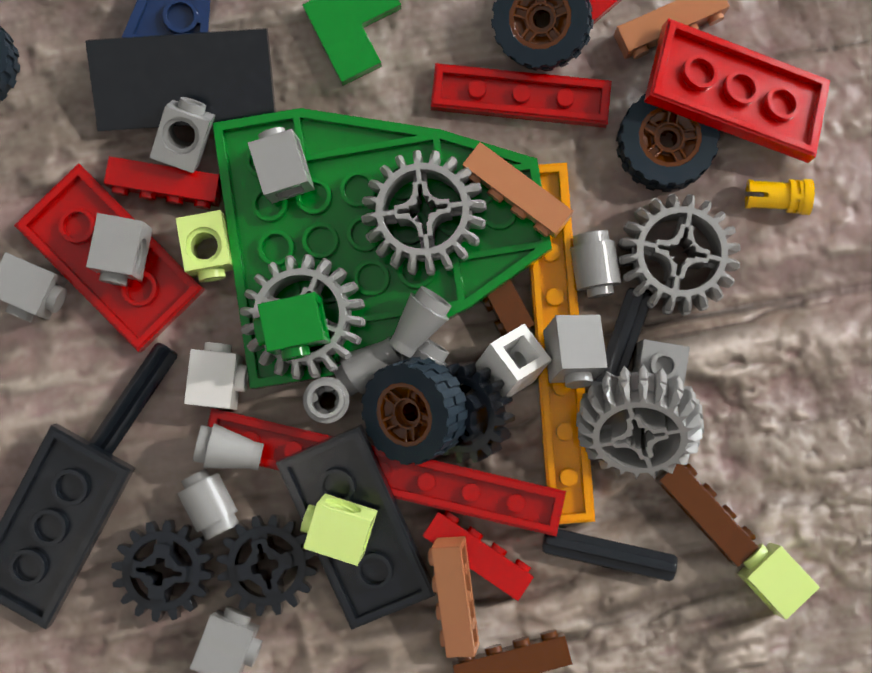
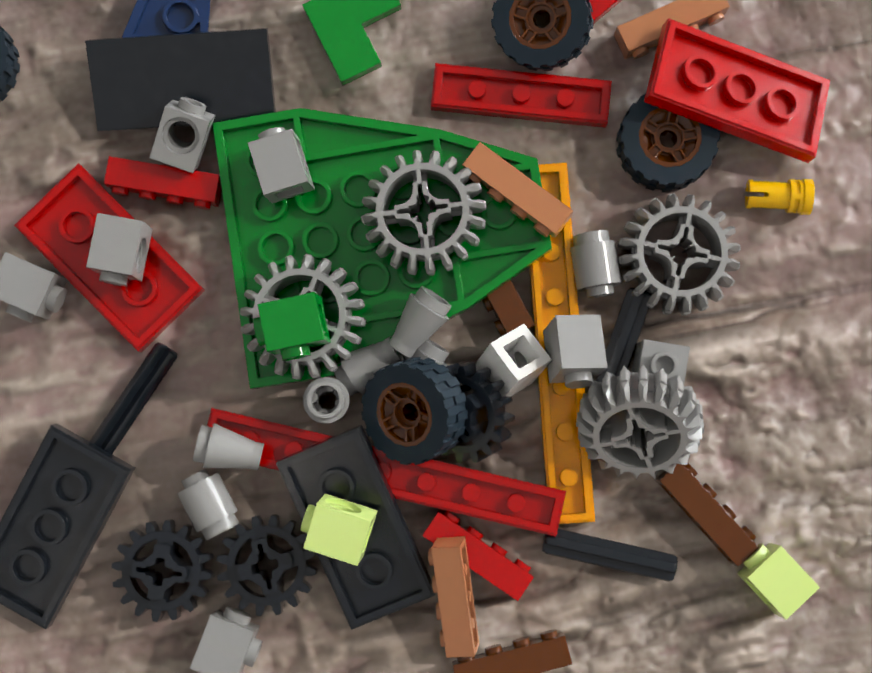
yellowish green brick [175,210,233,282] -> none
white brick [184,342,248,410] -> none

